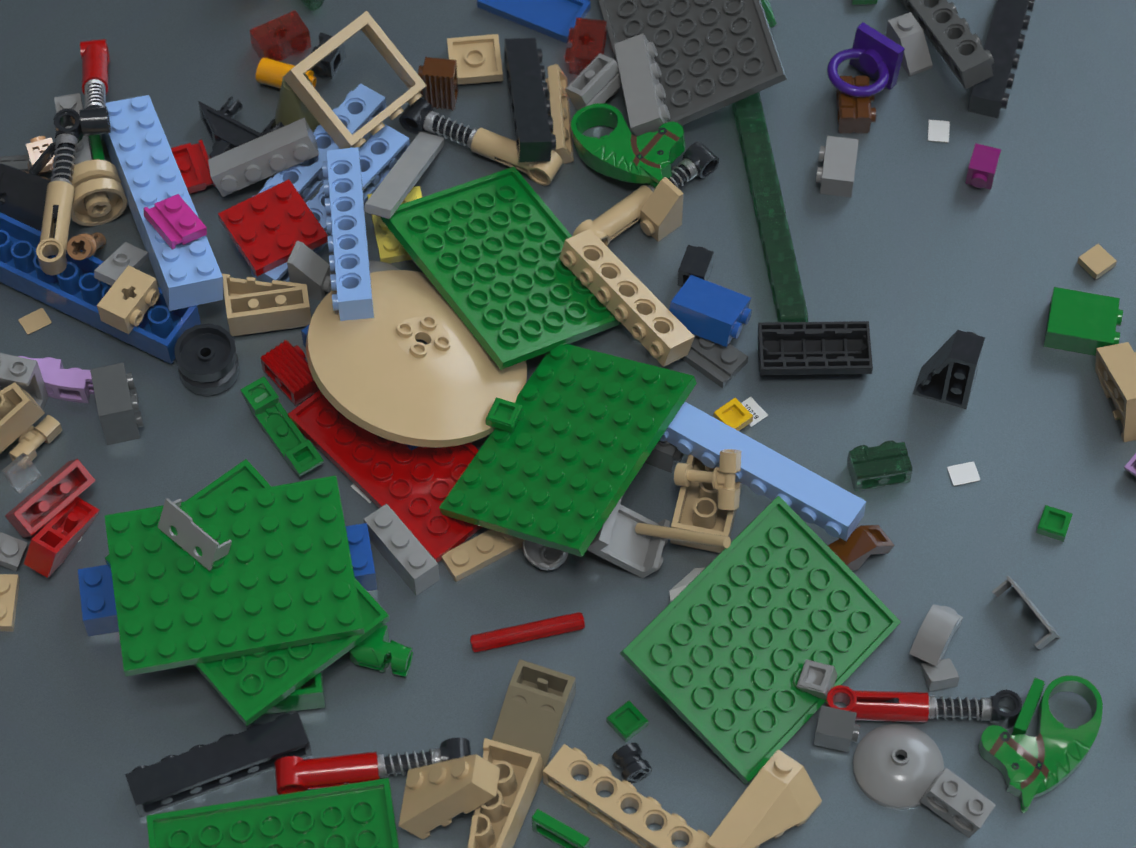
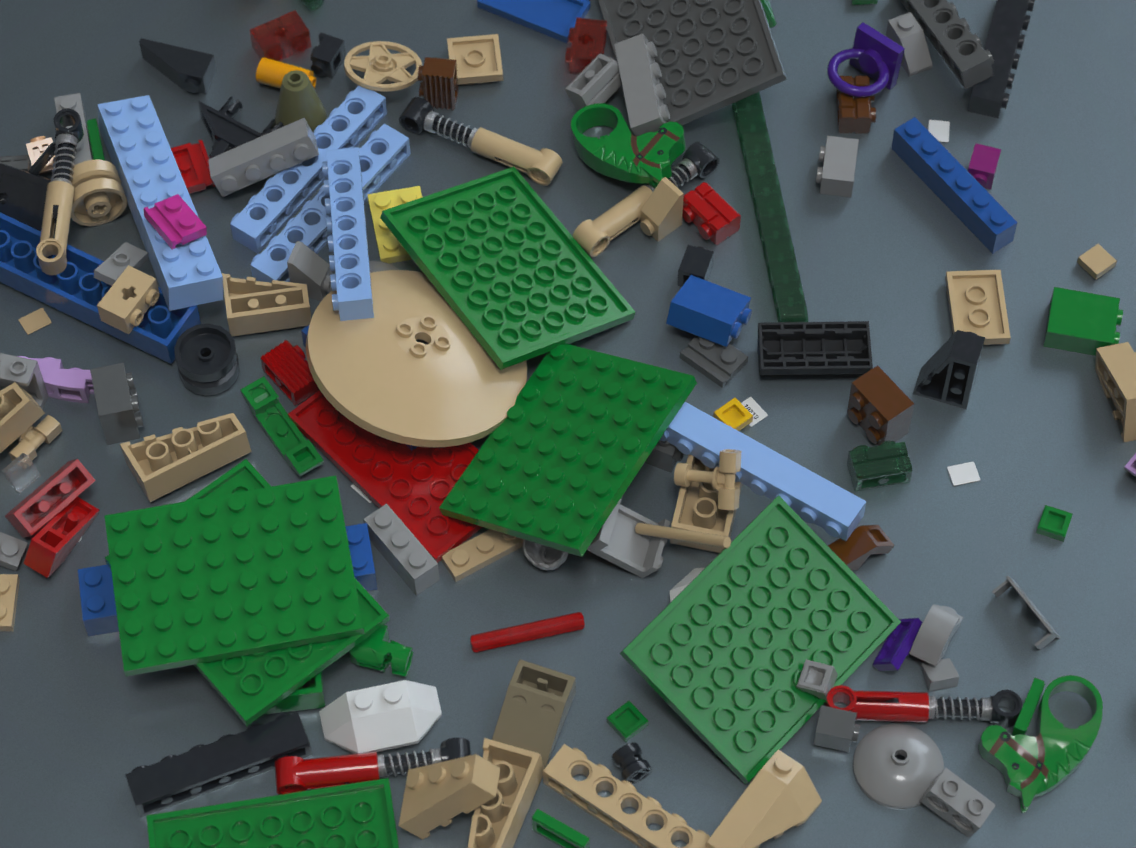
medium nougat pin [67,232,106,260] -> none
piece [79,39,111,136] -> none
light grey piece [158,498,232,571] -> none
red plate [218,179,328,277] -> none
tan window [282,11,427,149] -> none
light grey tile [364,132,445,219] -> none
green tile [486,397,523,433] -> none
black brick [504,38,556,162] -> none
tan plate [546,64,574,164] -> none
tan brick [559,229,695,367] -> none
none -> tan wedge [120,413,252,502]
none -> black slope [139,38,217,94]
none -> white wedge [319,680,442,754]
none -> tan wheel [344,41,422,92]
none -> red brick [682,182,741,245]
none -> reddish brown brick [847,365,914,450]
none -> dark purple plate [872,618,923,671]
none -> blue brick [891,117,1017,254]
none -> tan plate [945,270,1011,345]

